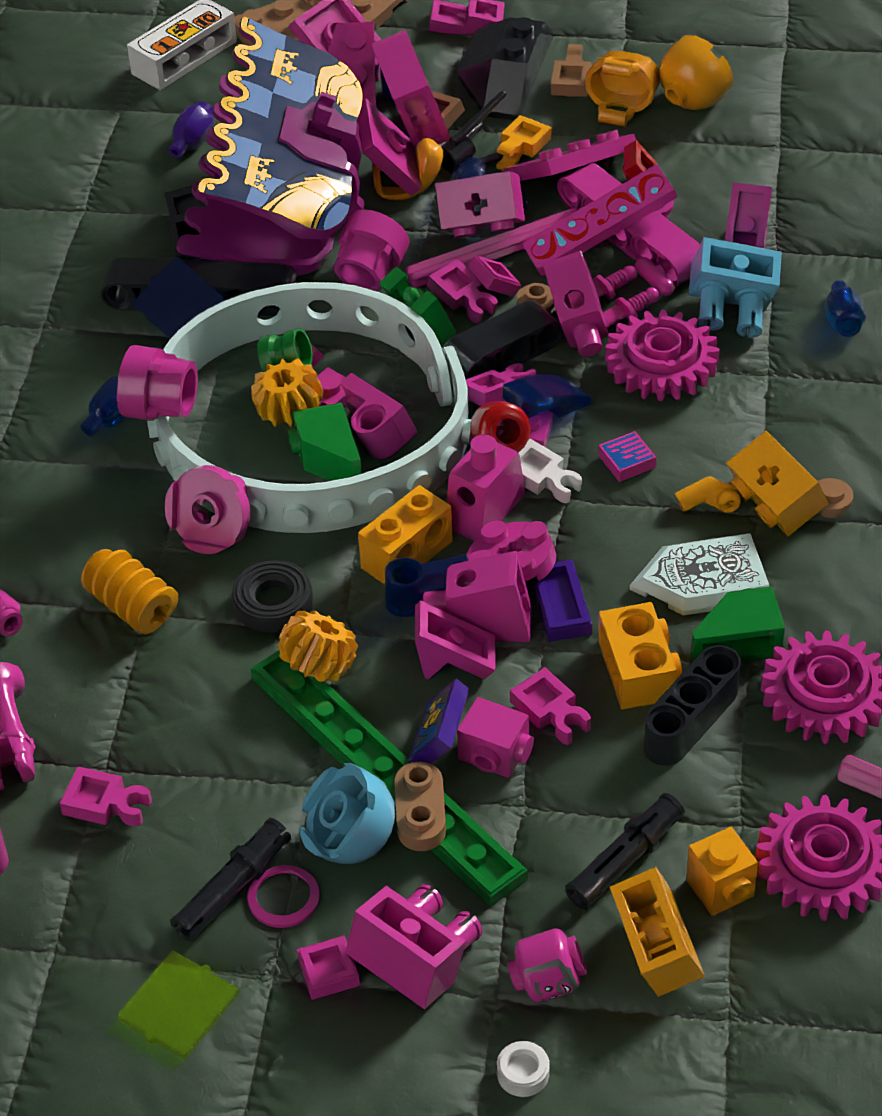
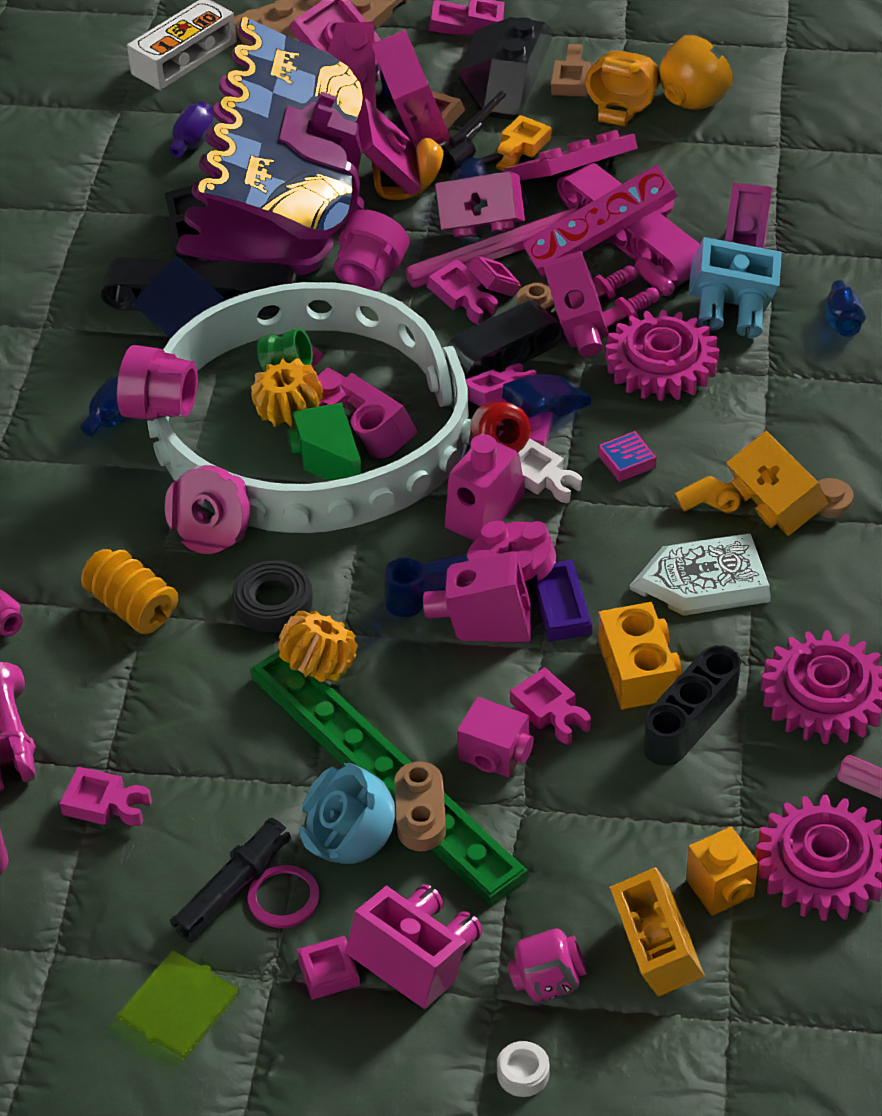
light orange brick [358,485,453,590] -> none
green brick [379,267,456,347] -> none
dark purple tile [408,679,469,764] -> none
dark pink slope [415,601,495,680] -> none
black pin [565,793,685,910] -> none
red plate [622,140,658,181] -> none
green slope [690,587,785,663] -> none

